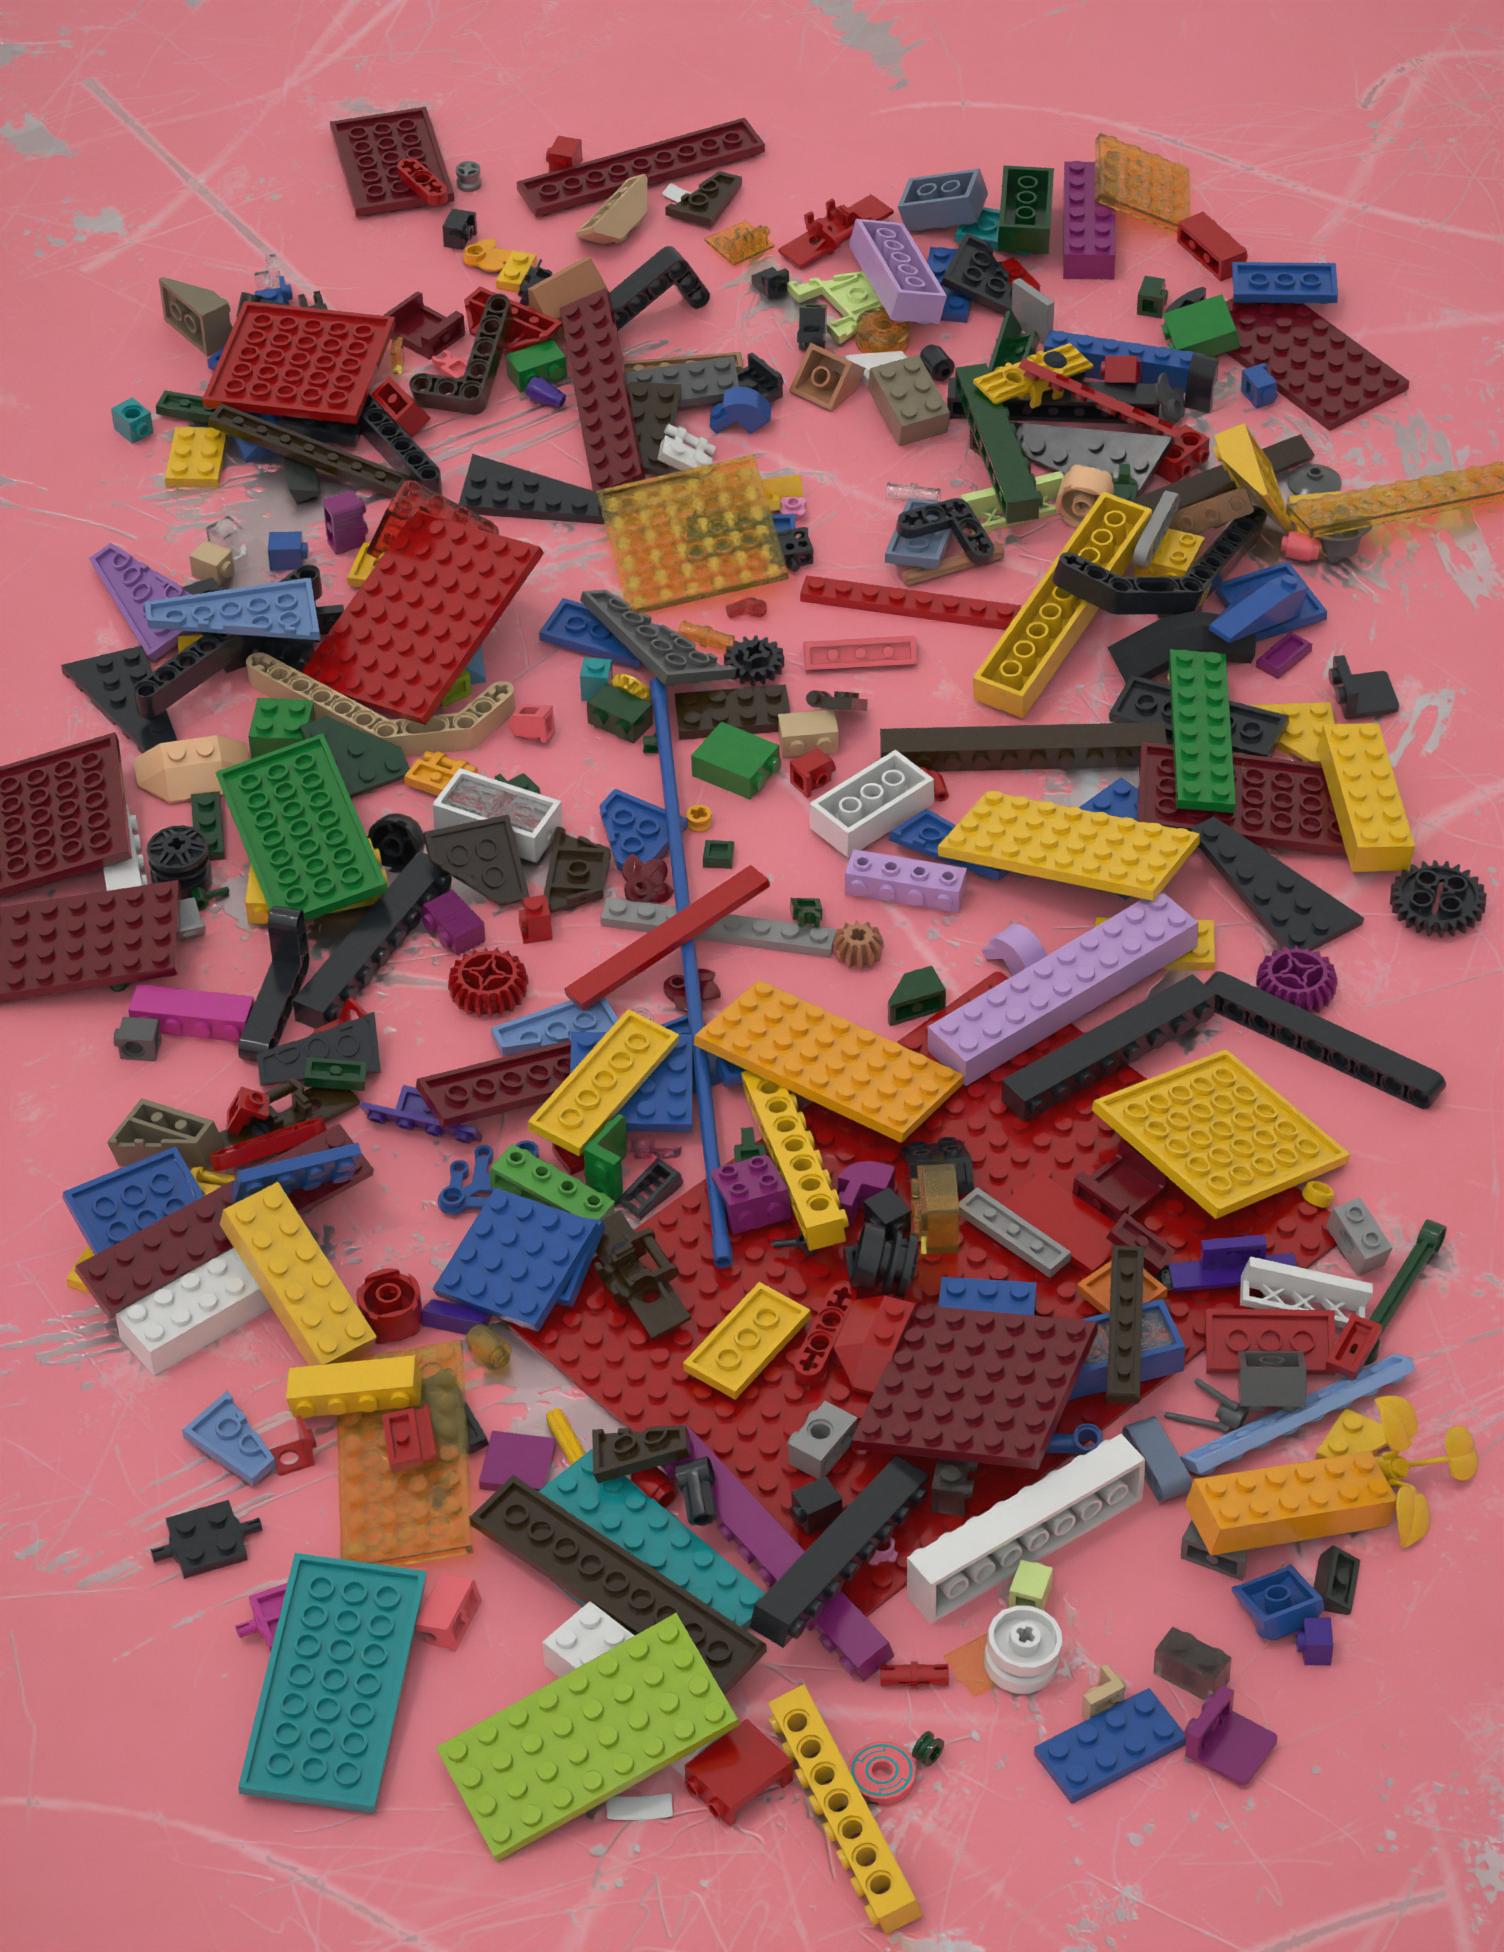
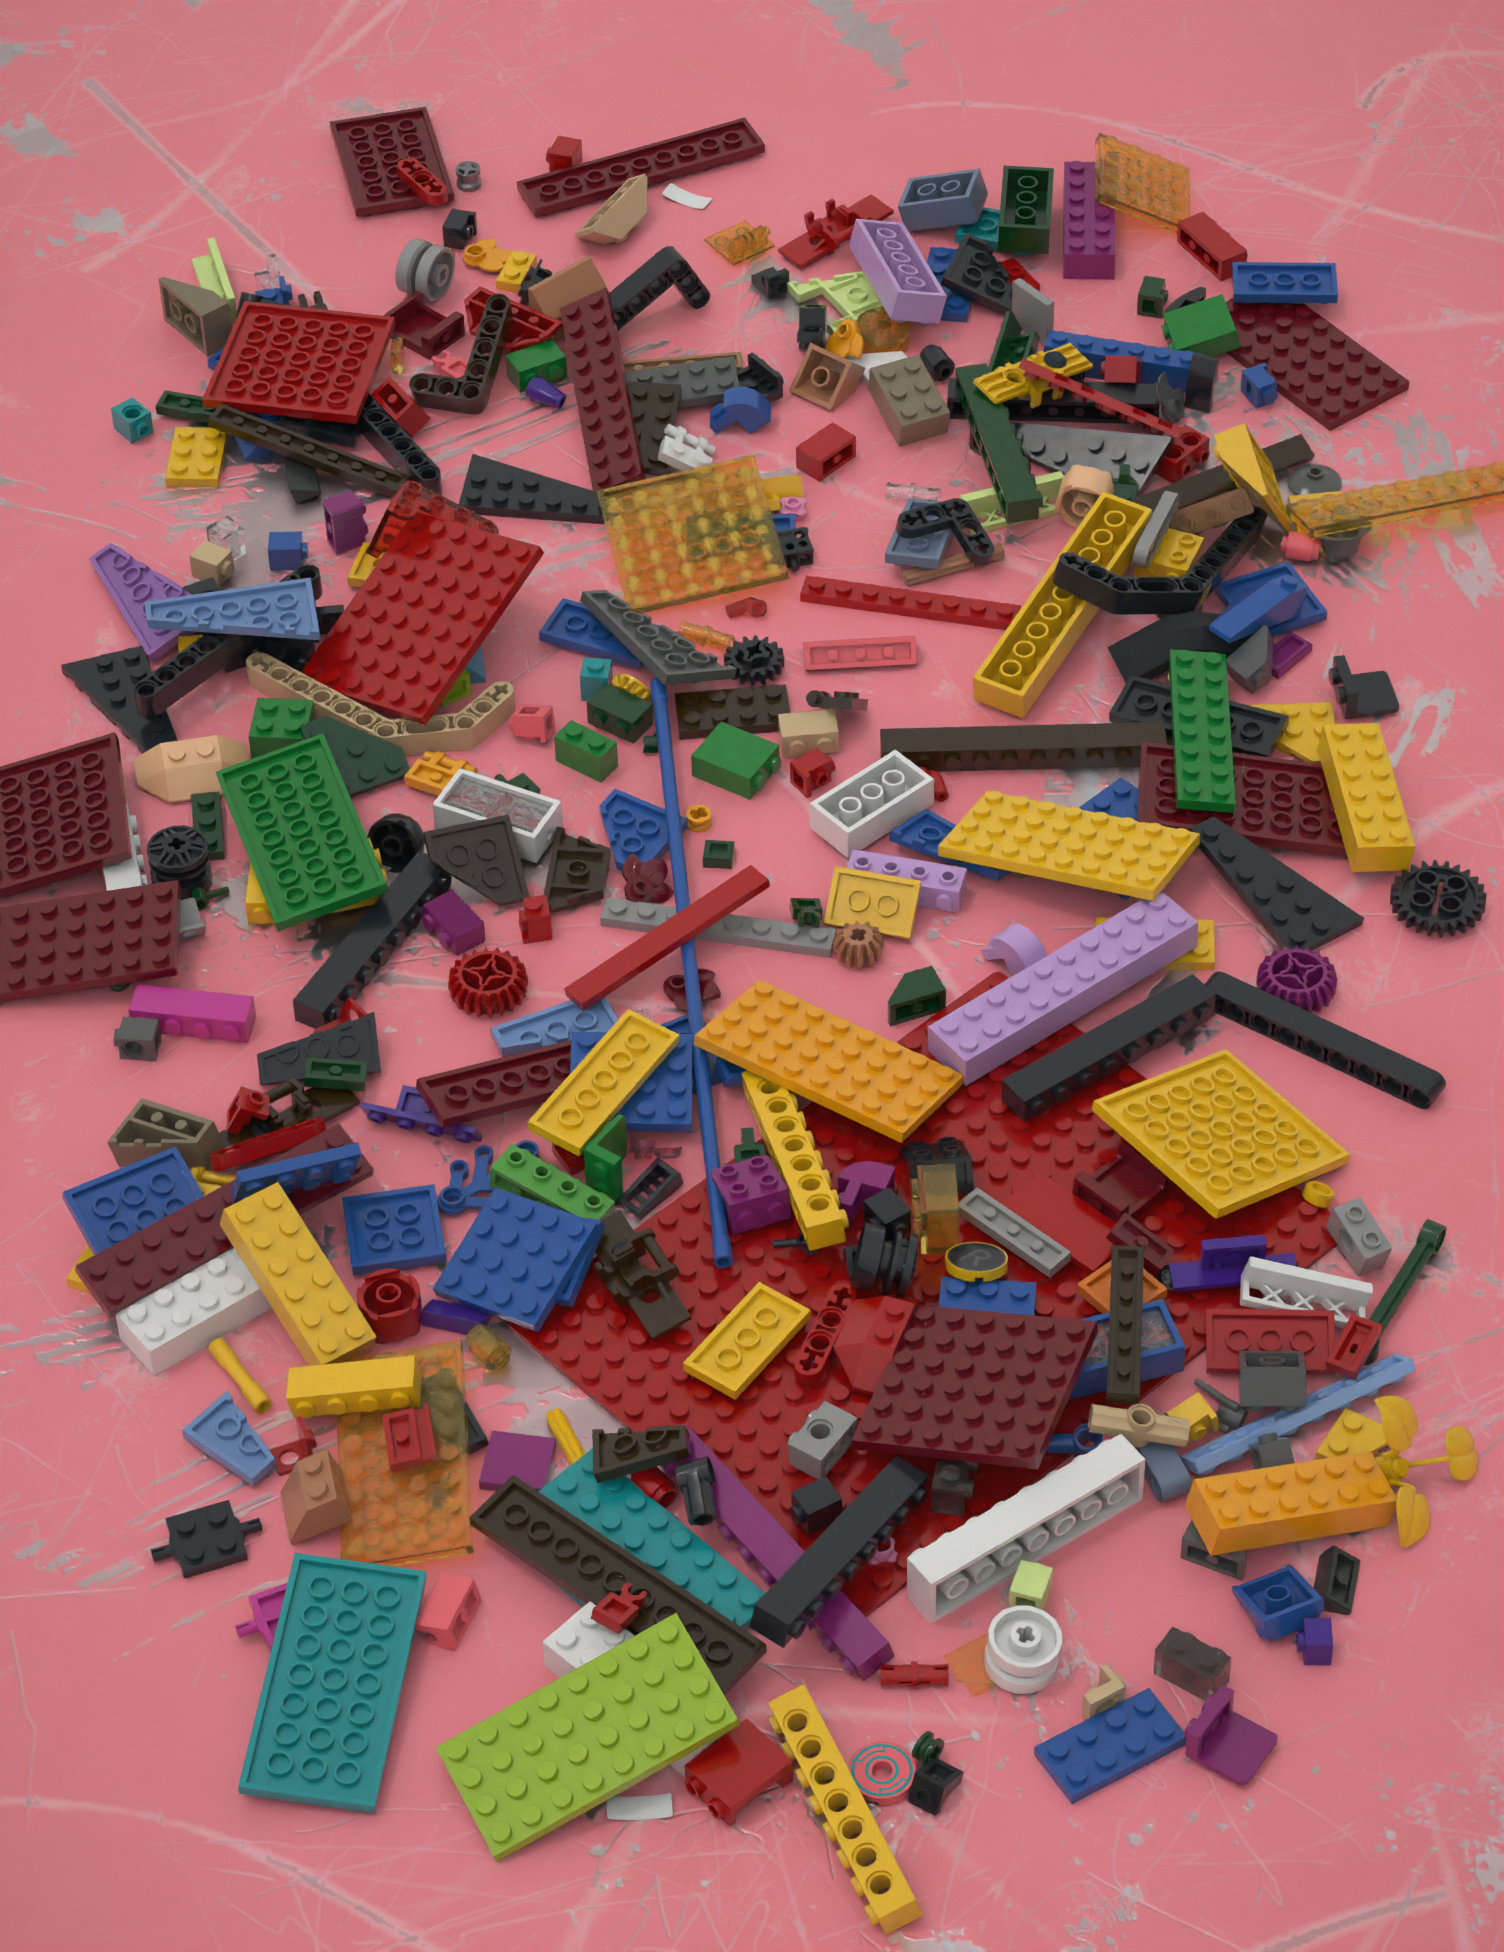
black beam [238,906,310,1061] -> none
dark brown wing [665,171,742,227] -> none
none -> yellowish green fence [192,238,237,323]
none -> yellow piece [208,1337,272,1414]
none -> nougat slope [280,1449,353,1545]
none -> blue plate [342,1184,447,1276]
none -> light grey wheel [395,238,455,302]
none -> green brick [554,720,618,783]
none -> red plate [591,1583,647,1635]
none -> red brick [796,422,856,482]
none -> yellow plate [824,866,922,940]
none -> light orange plate [825,319,864,359]
none -> black bracket [908,1757,964,1815]
none -> tile [945,1242,1008,1282]
none -> tan piece [1087,1404,1190,1447]
none -> yellow brick [1166,1392,1220,1443]
none -> dark grey slope [1226,625,1274,694]
none -> dark grey brick [1249,1432,1295,1469]

